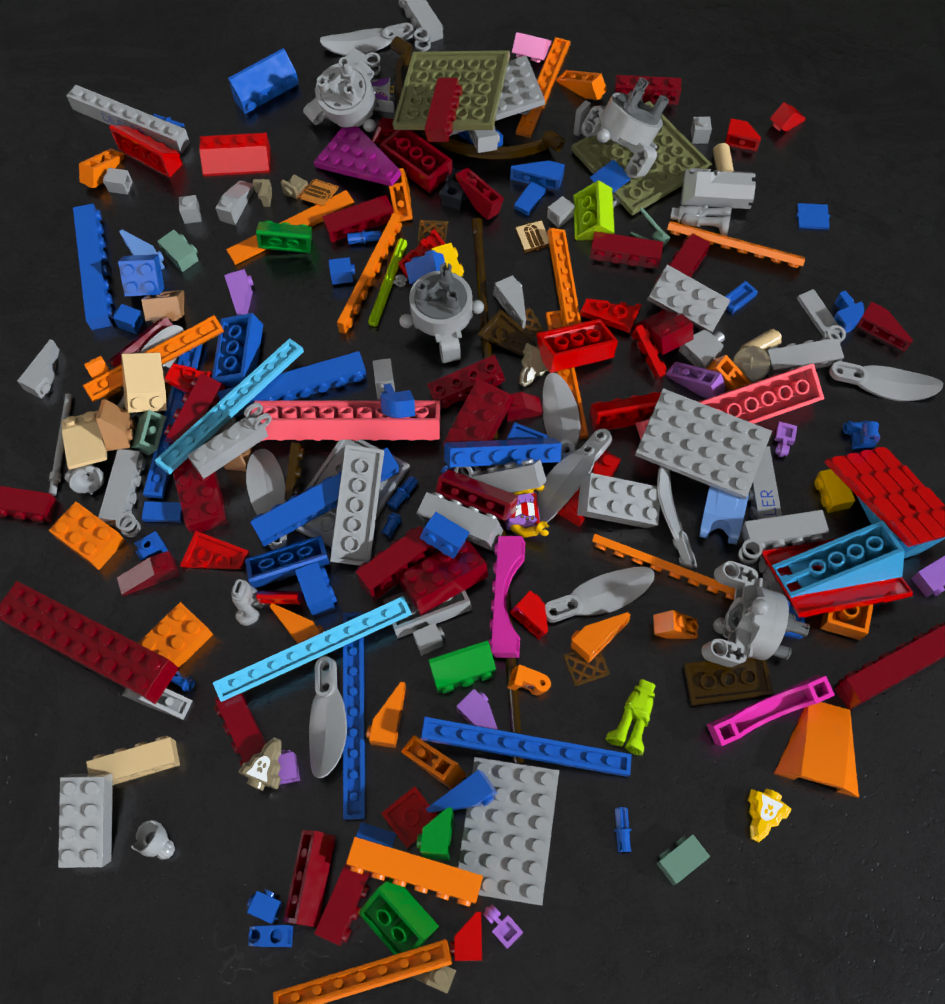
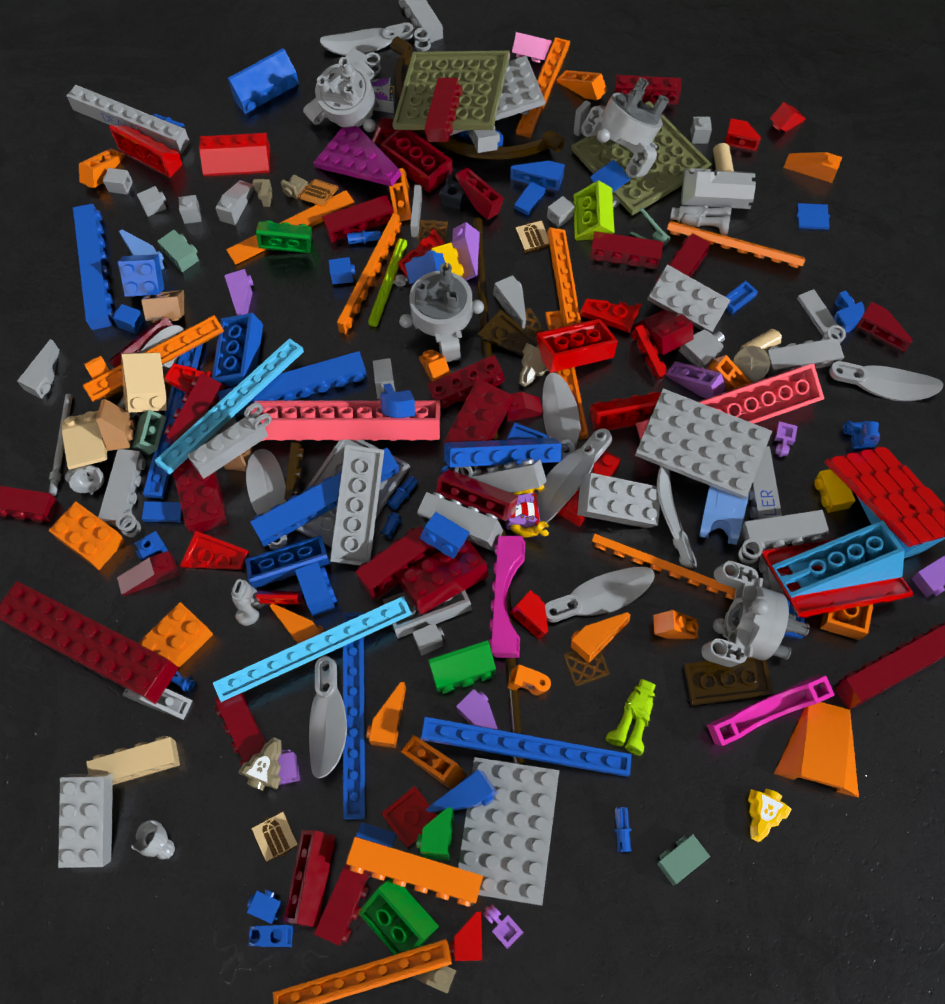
none -> light grey brick [137,186,166,217]
none -> piece [251,811,299,863]
none -> light grey tile [410,185,422,237]
none -> orange slope [419,350,451,382]
none -> medium lavender slope [452,222,480,281]
none -> orange slope [784,152,842,183]

